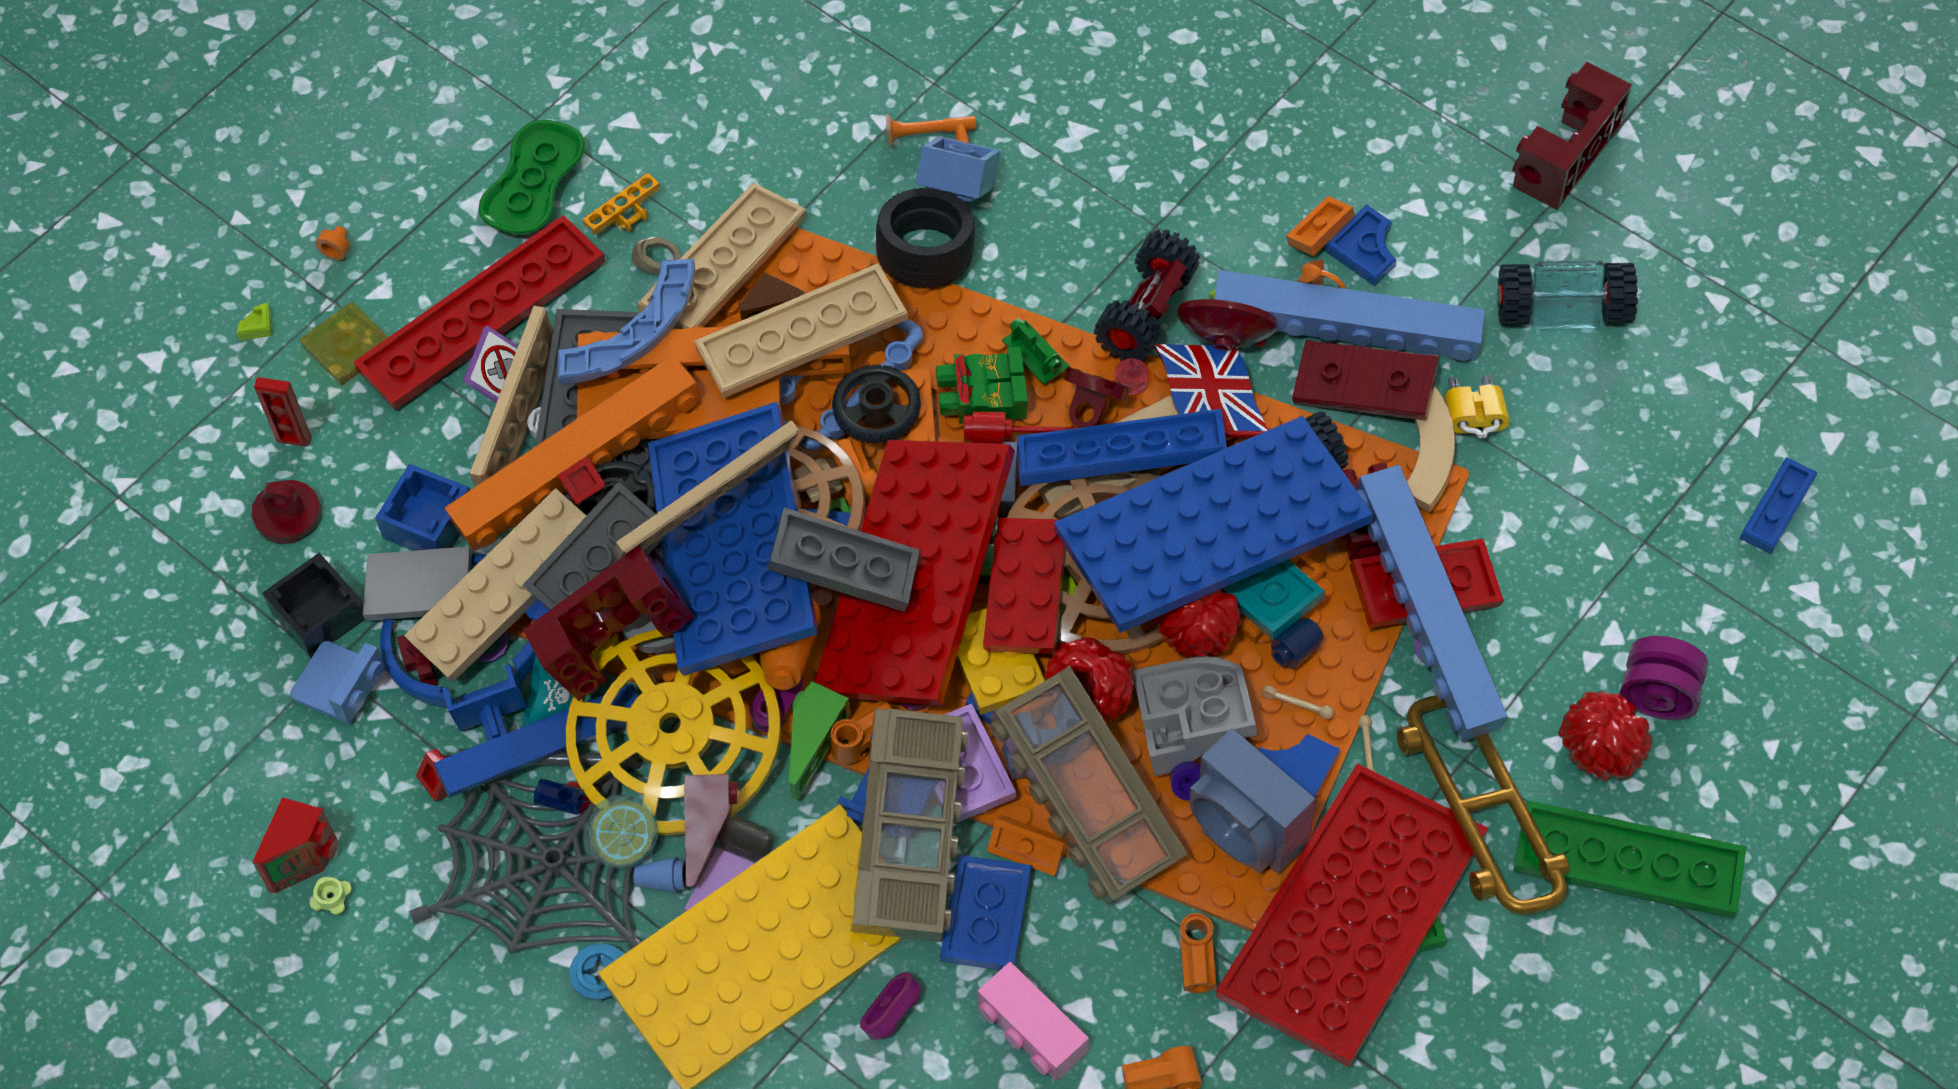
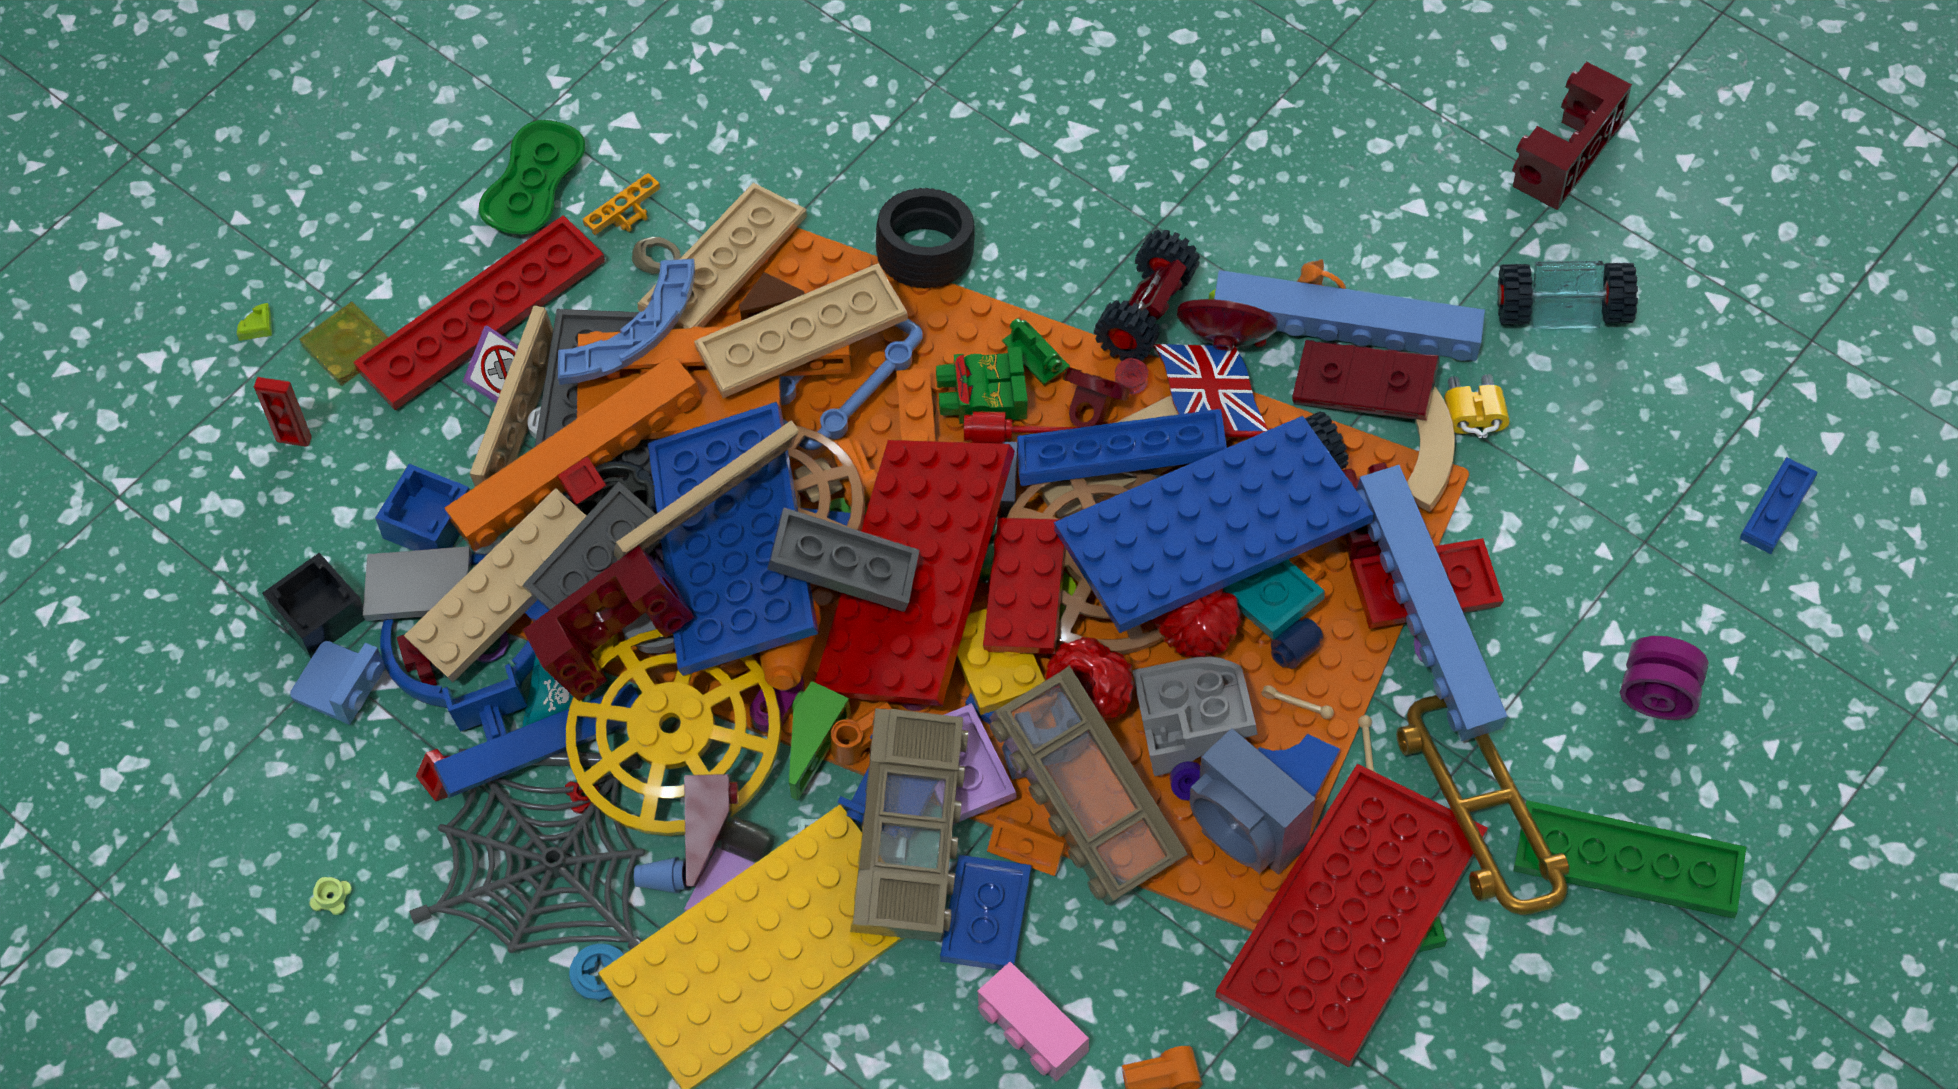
dark red tile [251,480,321,544] -> none
red slope [252,797,338,894] -> none
orange tile [315,226,351,260] -> none
clear blue piece [534,778,584,815] -> none
clear light blue tile [584,795,658,869] -> none
pearl dark grey wheel [832,364,921,444] -> none
magenta plate [860,972,921,1040] -> none
orange piece [886,114,976,147] -> none
medium blue brick [916,136,1001,201] -> none
orange piece [1178,913,1216,994] -> none
orange plate [1286,196,1355,256] -> none
blue tile [1324,204,1397,287] -> none
red hair [1558,691,1652,781] -> none

